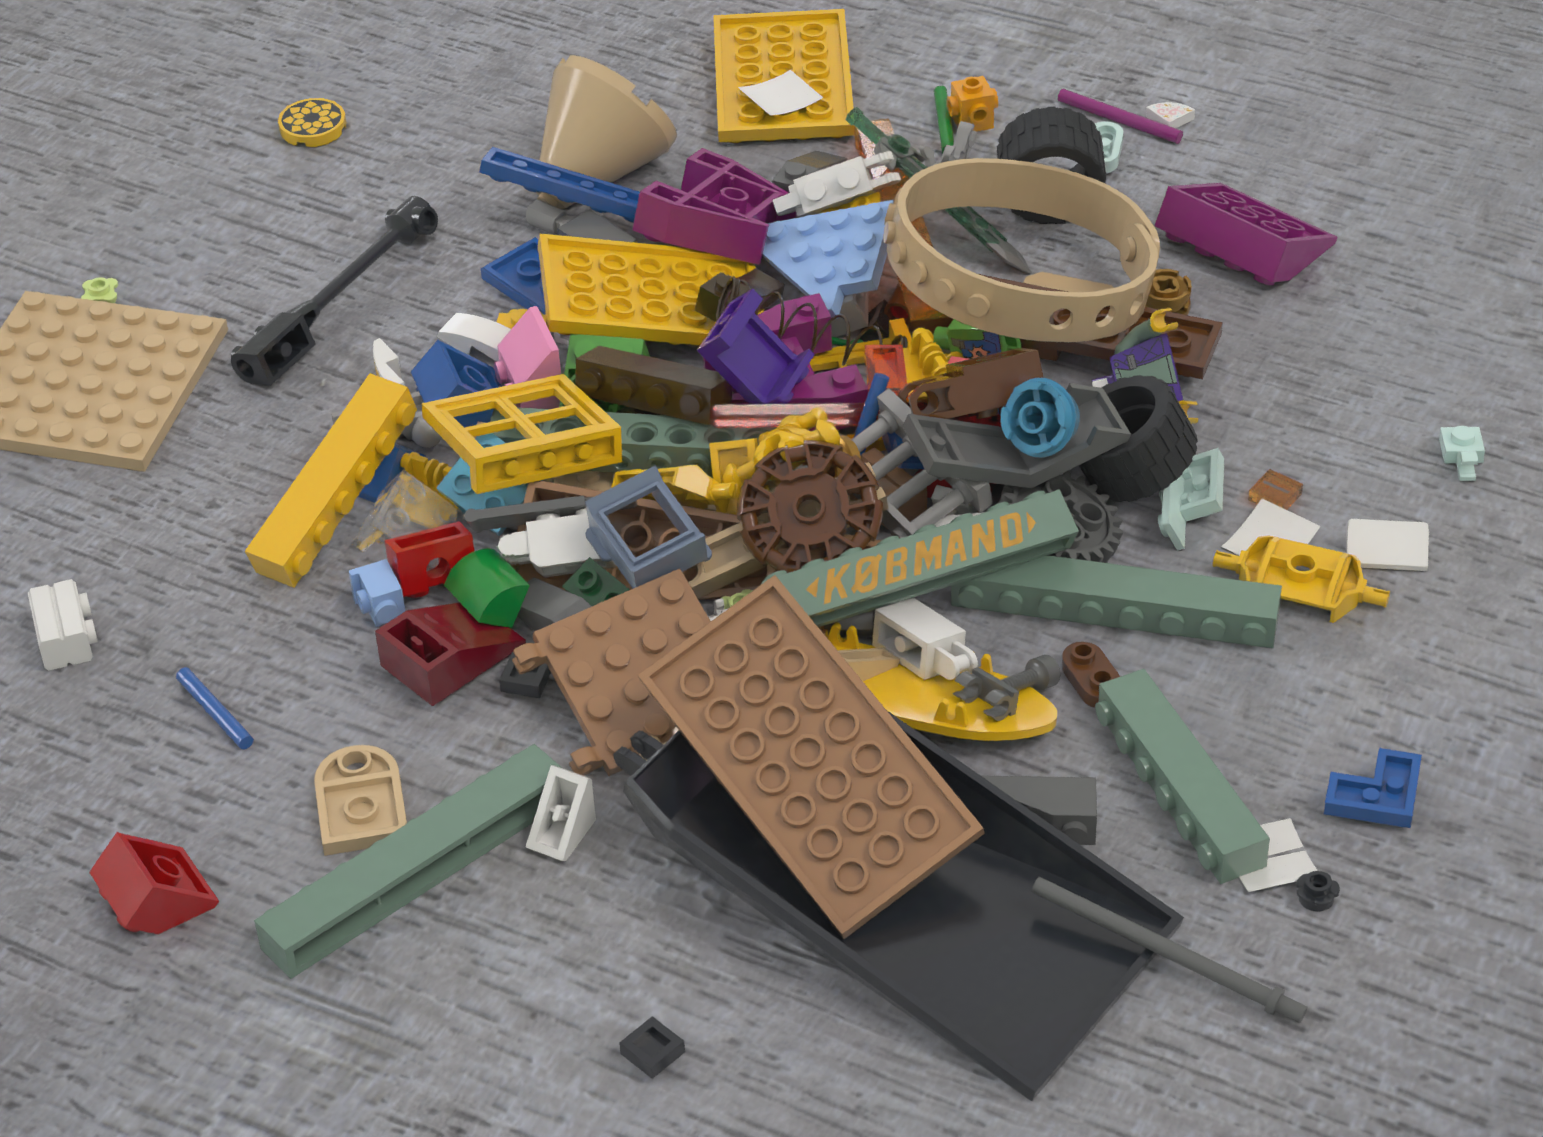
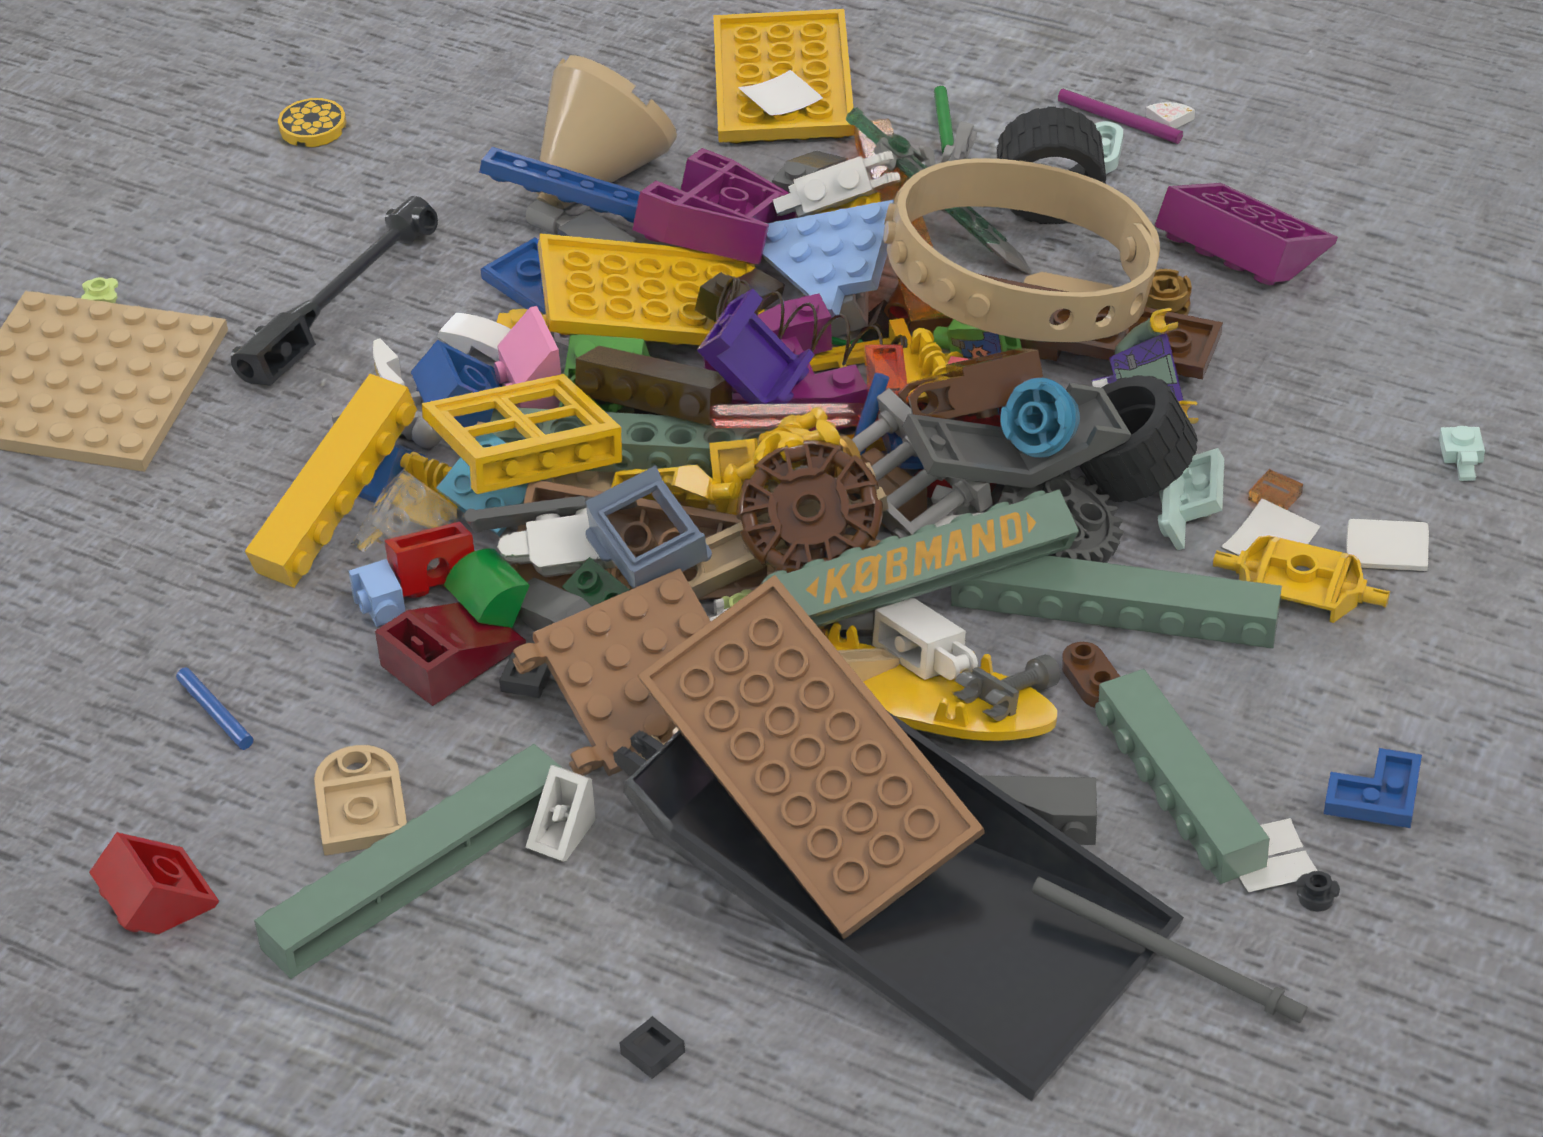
white brick [28,579,98,671] -> none
light orange brick [947,76,998,131] -> none

